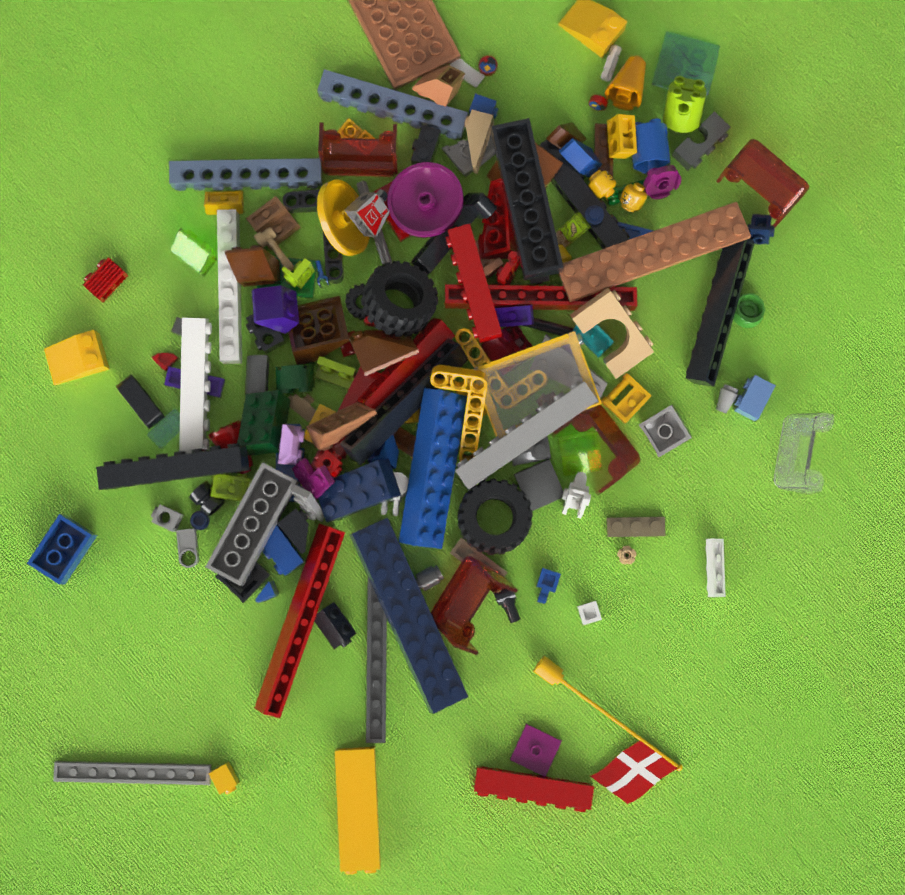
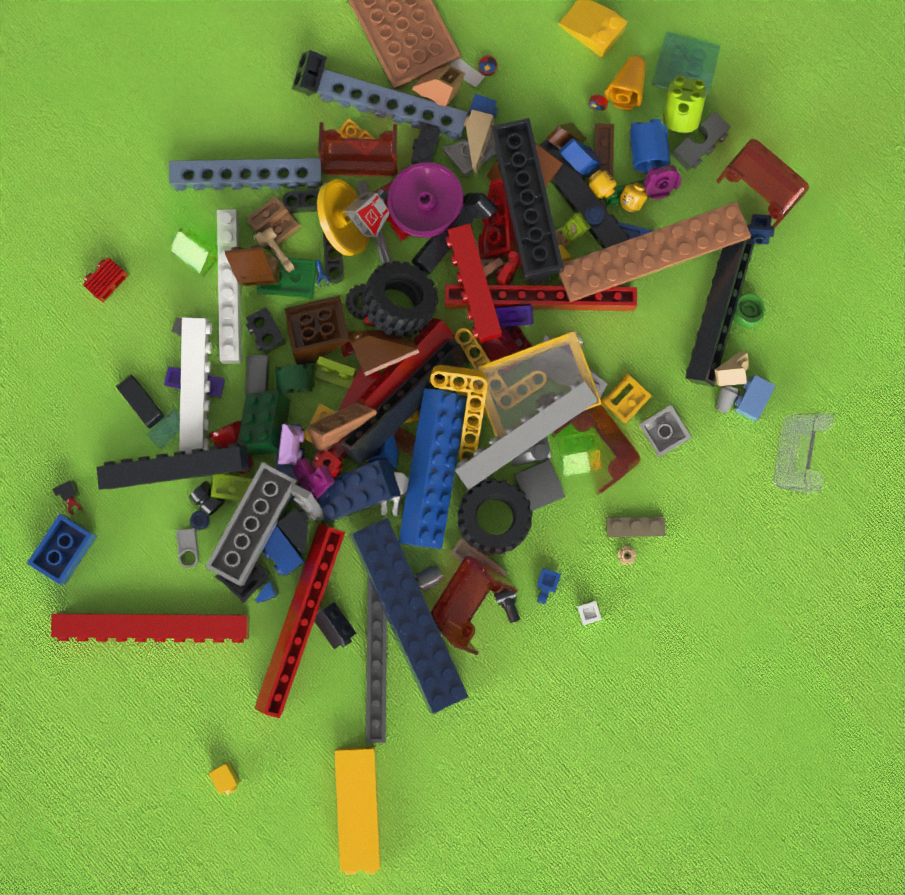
yellow slope [44,330,109,385] -> none
light grey tile [53,761,212,785] -> none
light grey brick [151,505,184,532] -> none
red tile [152,353,179,372] -> none
yellow slope [204,191,244,215] -> none
dark purple slope [252,285,299,334] -> none
lime bracket [282,258,315,288] -> none
tan piece [288,393,316,422] -> none
red brick [474,765,594,812] -> none
magenta plate [510,724,562,777] -> none
black axle [522,318,574,336] -> none
flag [533,656,683,804] -> none
white hinge [562,472,591,519] -> none
tan arch [570,288,654,379] -> none
teal hinge [573,325,614,358] -> none
white axle [601,45,622,82] -> none
yellow brick [607,114,637,159] -> none
white plate [705,539,726,597] -> none
none -> red brick [51,613,250,643]
none -> black piece [52,480,83,515]
none -> black brick [292,50,327,96]
none -> tan slope [714,351,750,386]

